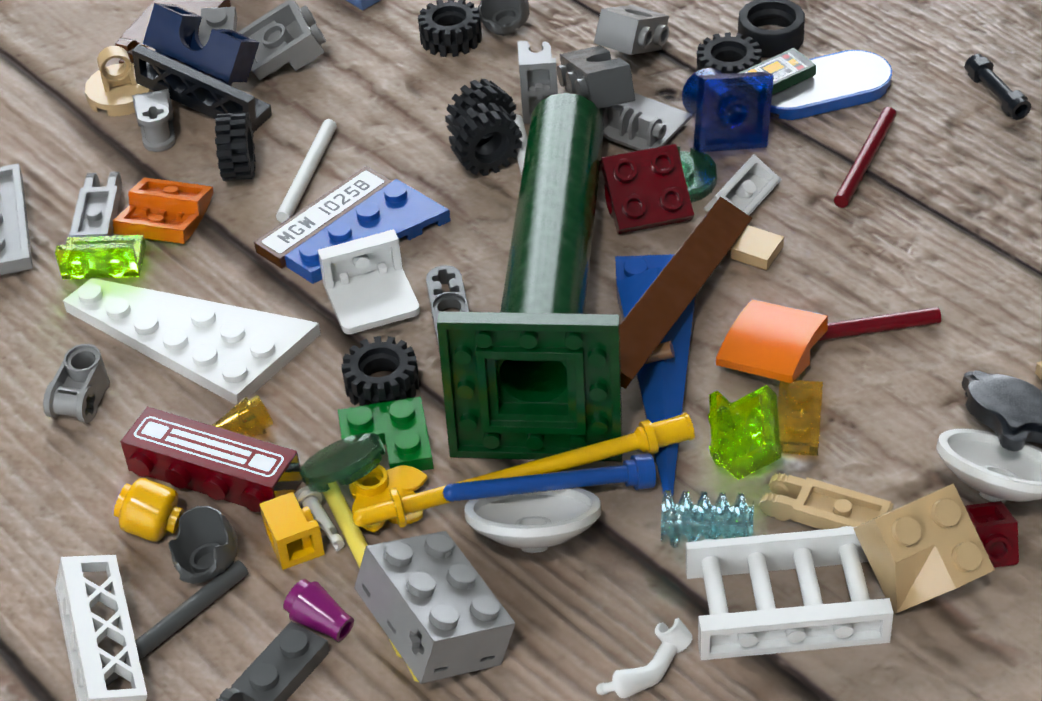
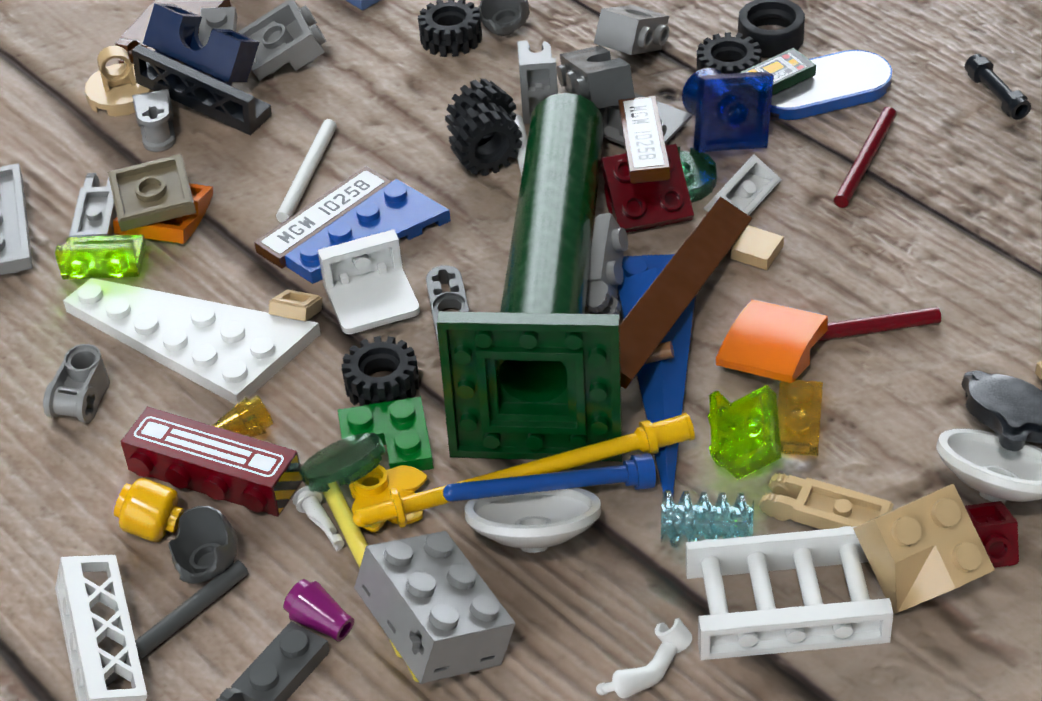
black tyre [215,112,256,181] -> none
yellow brick [259,492,325,570] -> none
none -> dark tan tile [108,154,196,232]
none -> tan tile [269,289,322,321]
none -> light grey hinge [585,213,628,314]
none -> tile [618,96,670,184]

